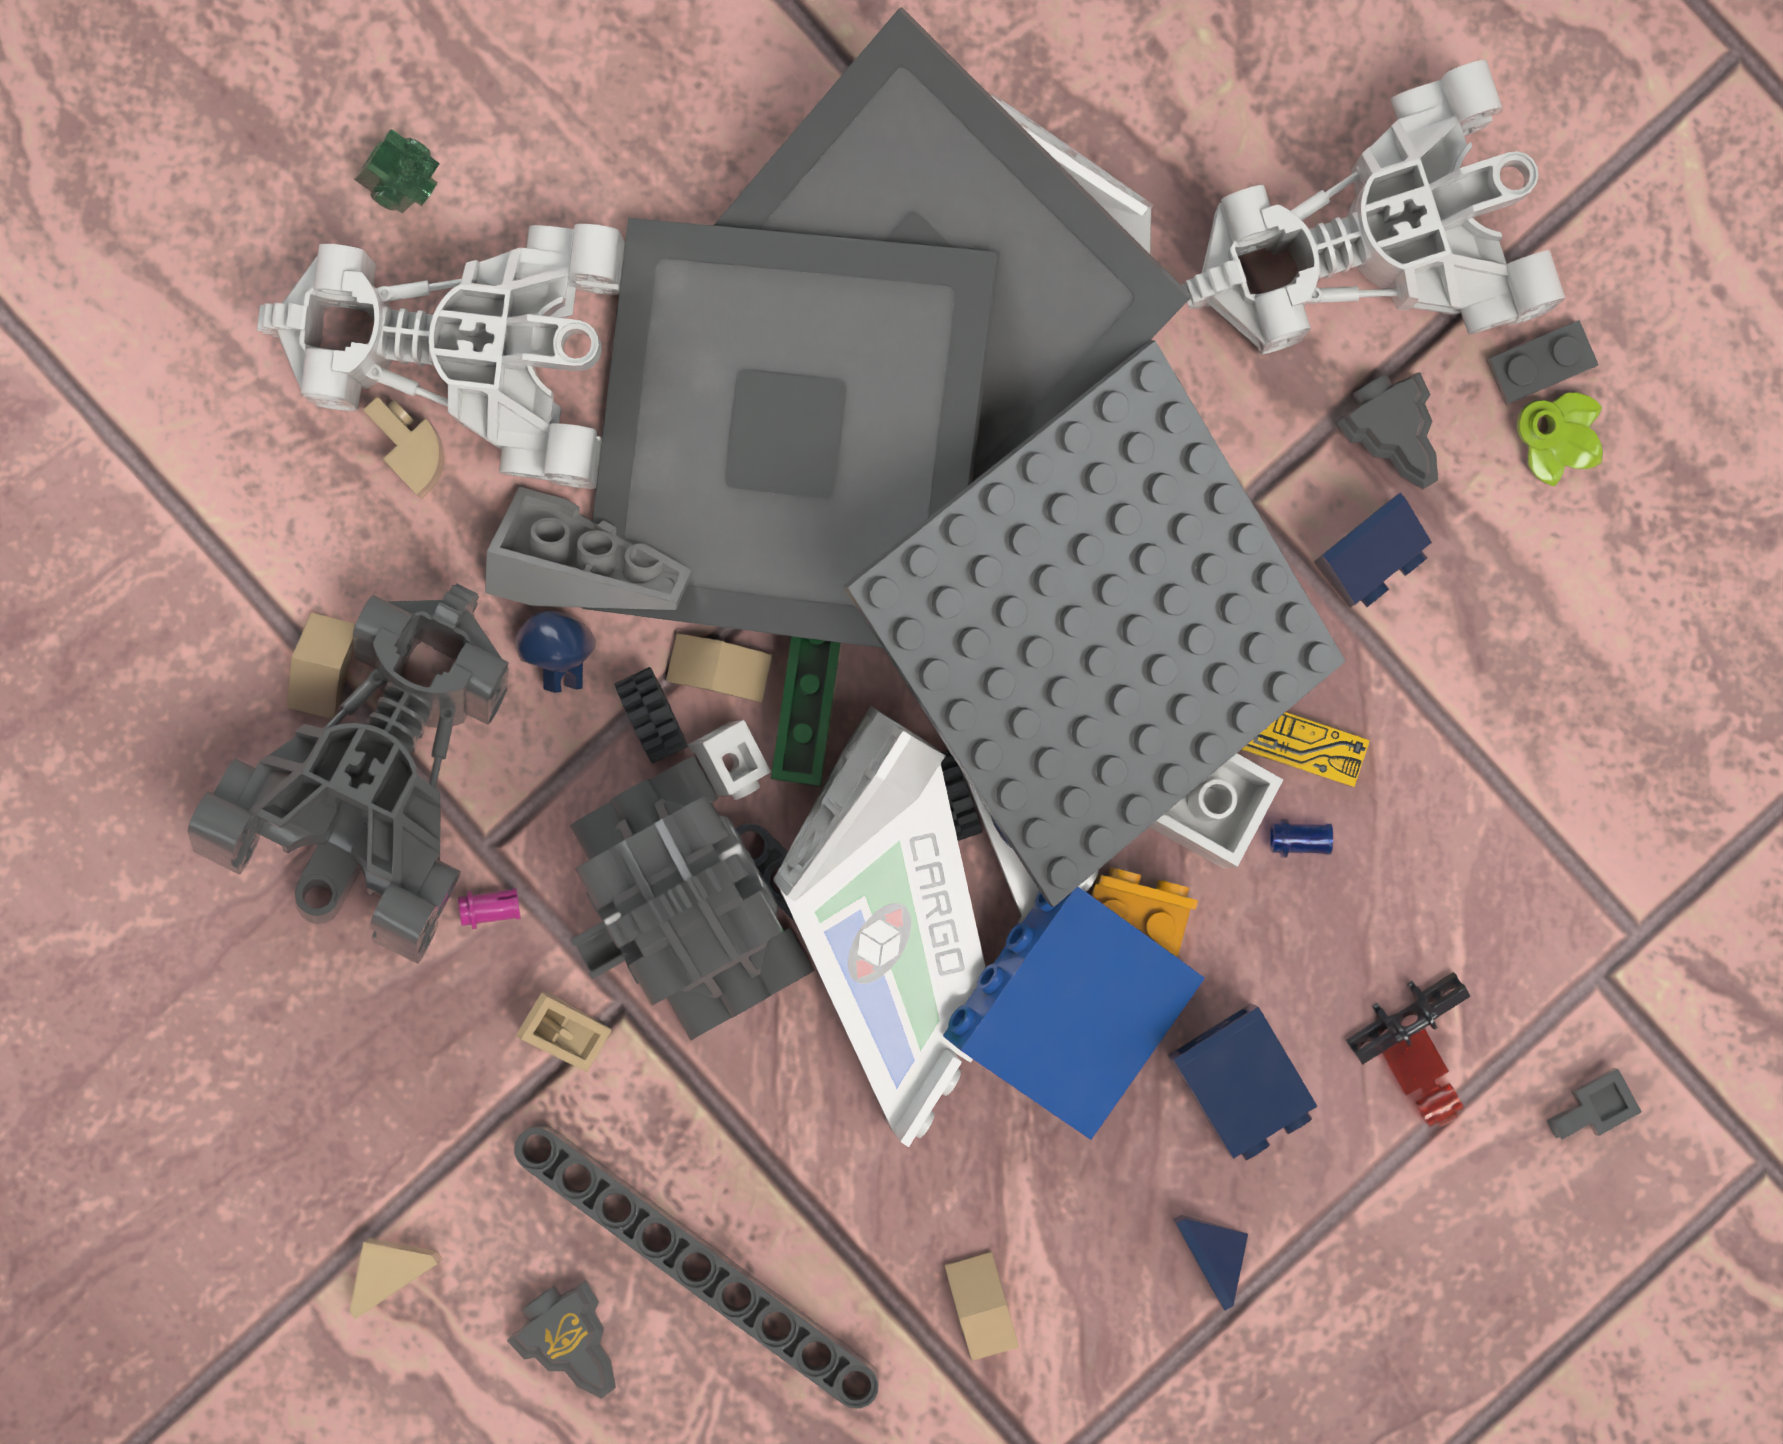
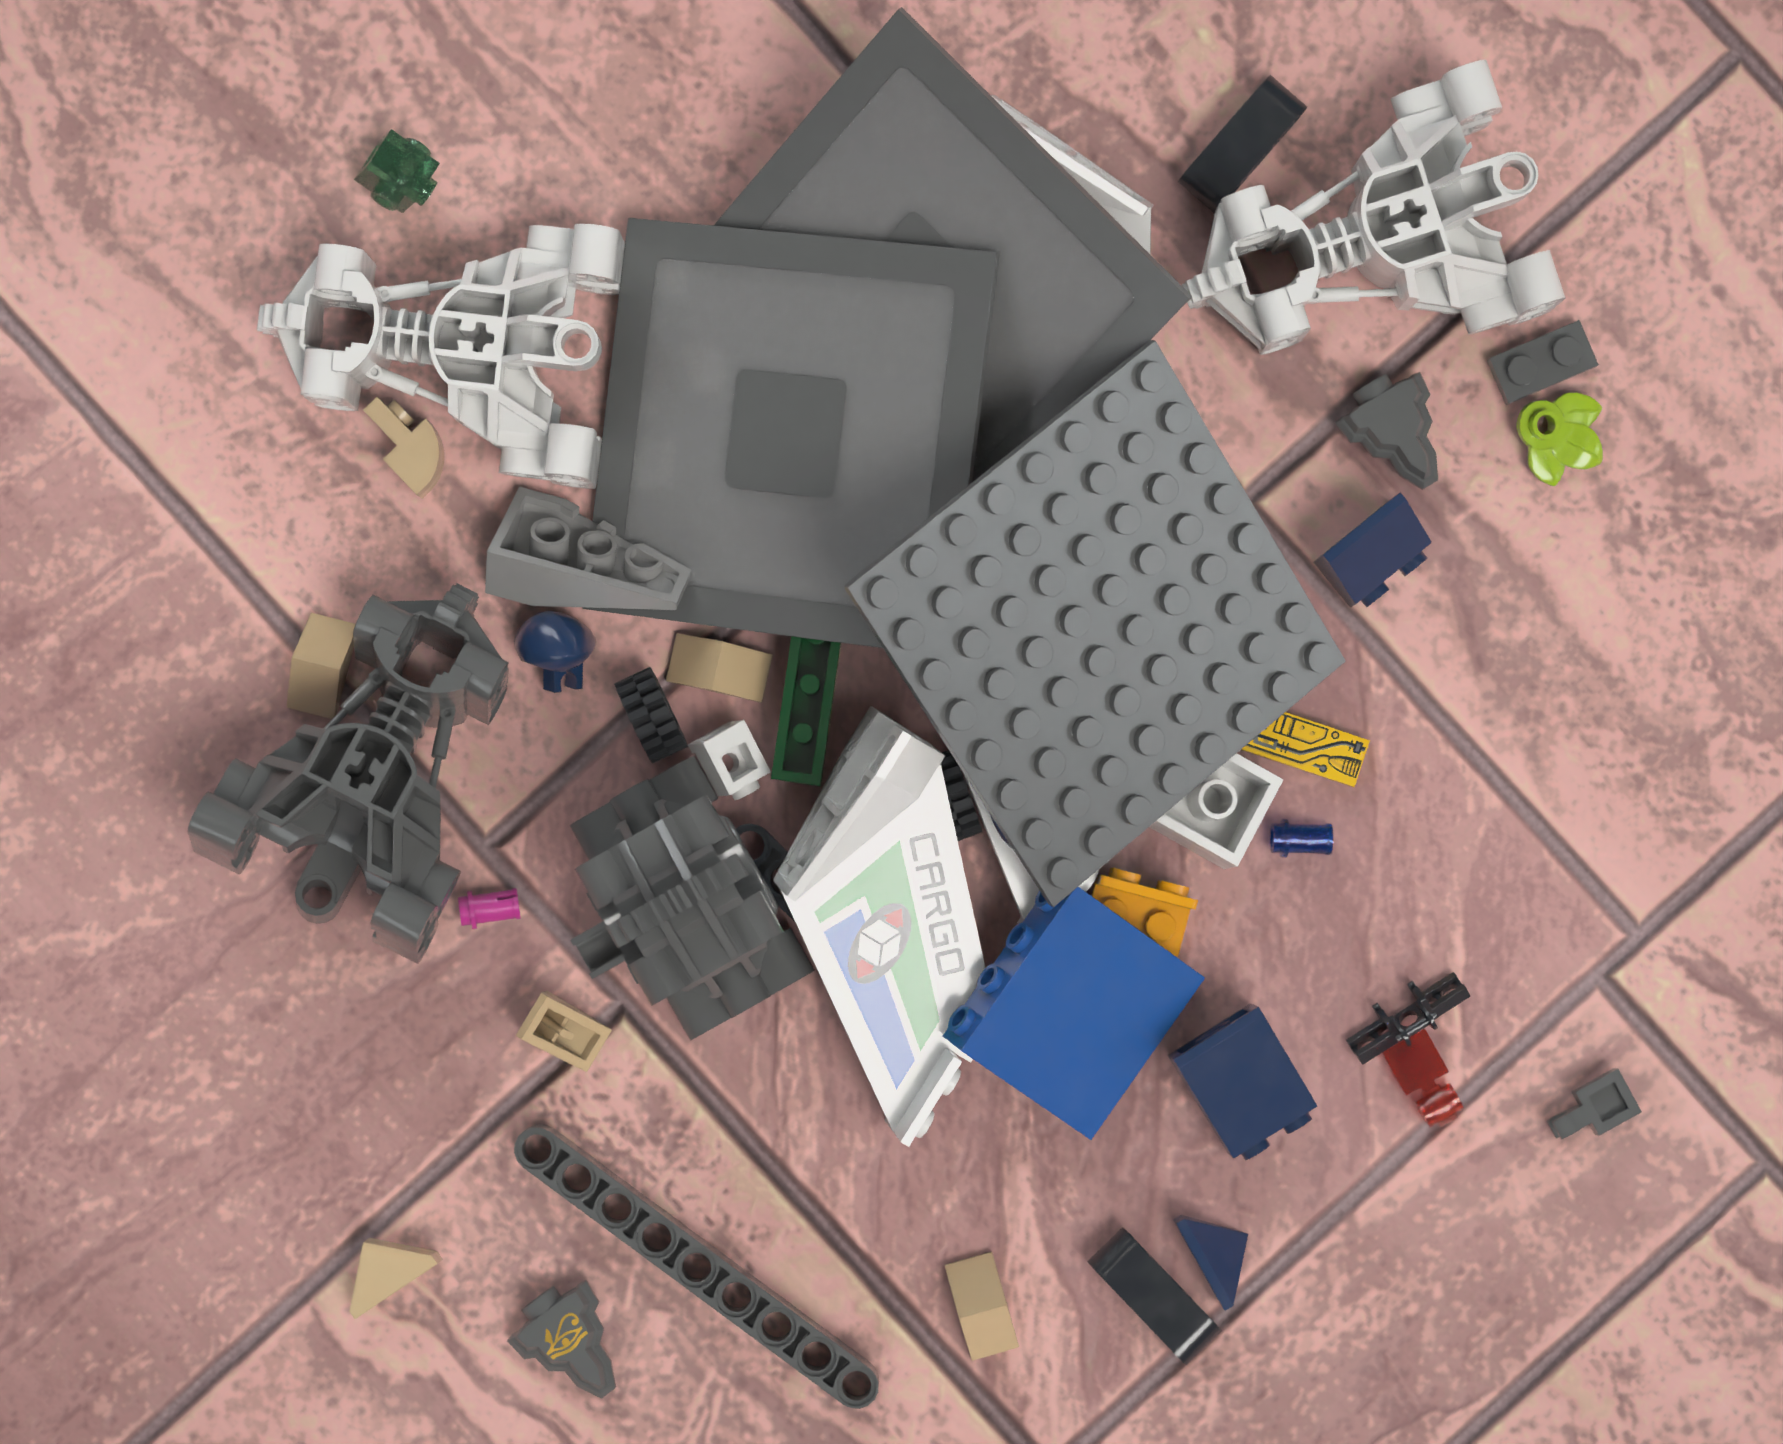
none -> black beam [1087,1227,1222,1365]
none -> black beam [1178,75,1308,214]

